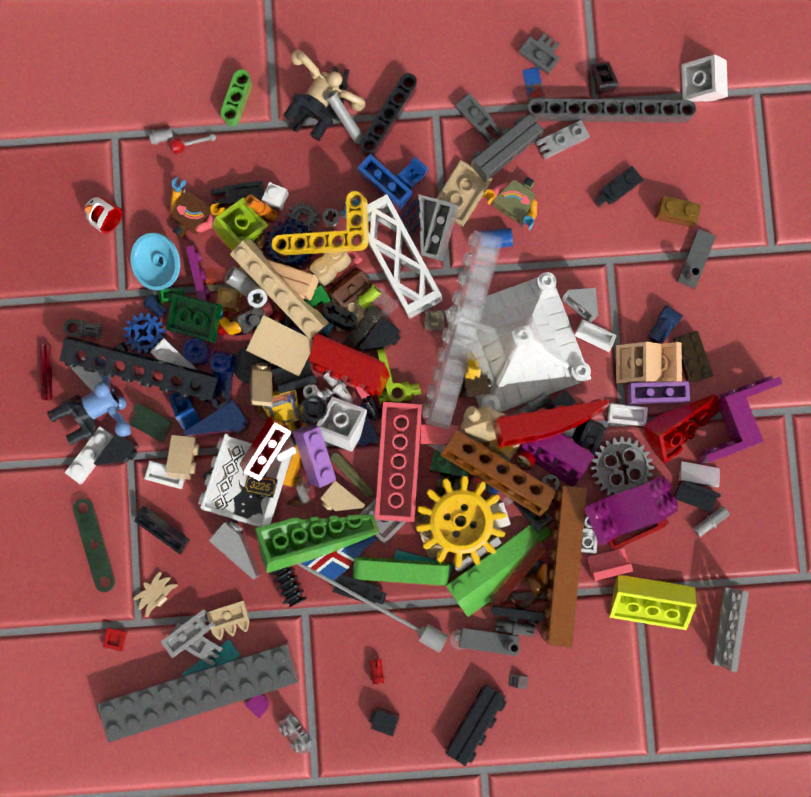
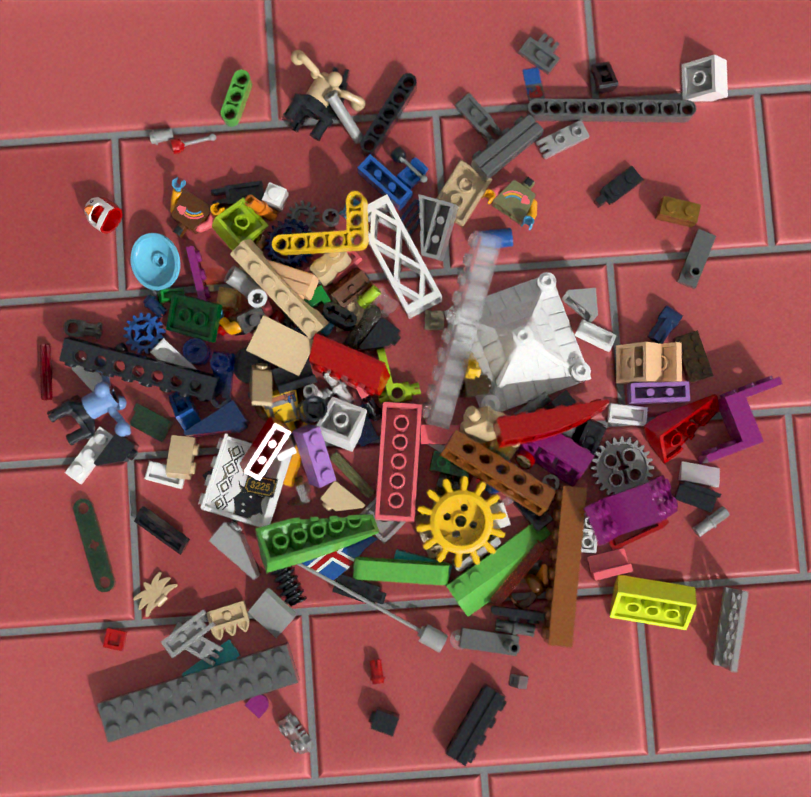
none -> light grey tile [248,588,297,638]
none -> hinge [390,146,427,183]

